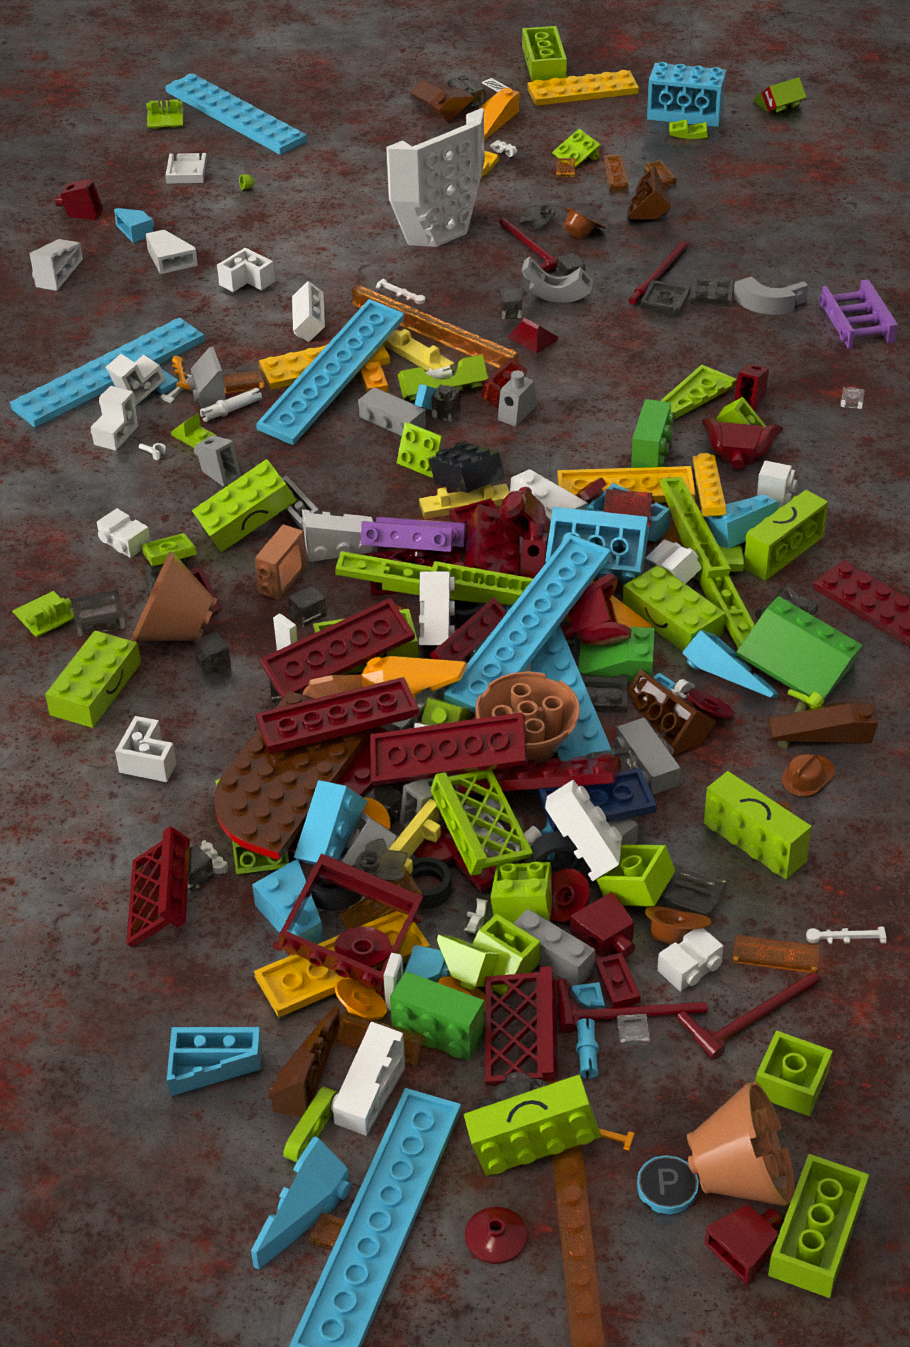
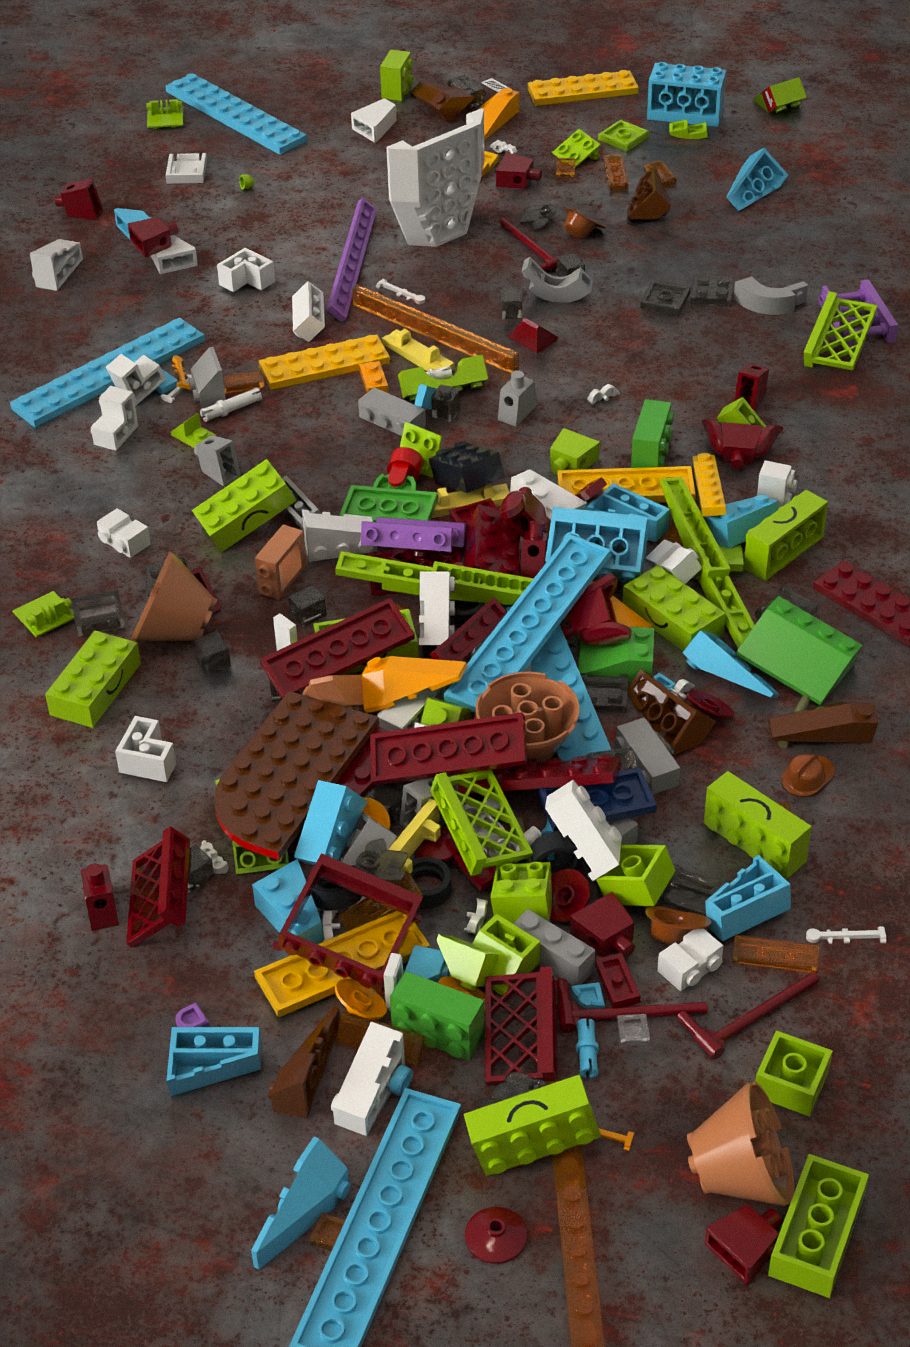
white hand [139,443,166,460] -> none
lime tile [141,533,197,566] -> none
dark red plate [255,677,420,754] -> none
medium azure plate [256,299,404,445] -> none
lime beam [284,1086,339,1163] -> none
dark red dish [334,926,391,968] -> none
clear red brick [481,357,528,408] -> none
lime brick [522,26,567,81] -> none
clear red brick [603,489,655,527] -> none
dark red bar [628,241,688,305] -> none
black tile [637,1155,699,1215] -> none
lime wing [661,365,737,419] -> none
lime hand [788,689,824,708] -> none
clear plate [840,387,864,409] -> none
none -> dark red torso [81,863,119,931]
none -> dark red torso [128,217,178,258]
none -> medium lavender tile [175,1002,210,1027]
none -> white piece [322,910,340,941]
none -> medium lavender plate [326,197,377,322]
none -> bright green plate [339,447,438,522]
none -> white slope [351,98,397,143]
none -> lime brick [380,50,414,101]
none -> medium azure tile [389,1065,413,1096]
none -> dark red torso [496,152,542,189]
none -> lime torso [550,428,600,475]
none -> white piece [587,384,620,404]
none -> lime tile [598,120,649,151]
none -> medium azure wedge [705,855,791,941]
none -> medium azure wedge [726,148,788,211]
none -> lime fence [804,291,878,370]

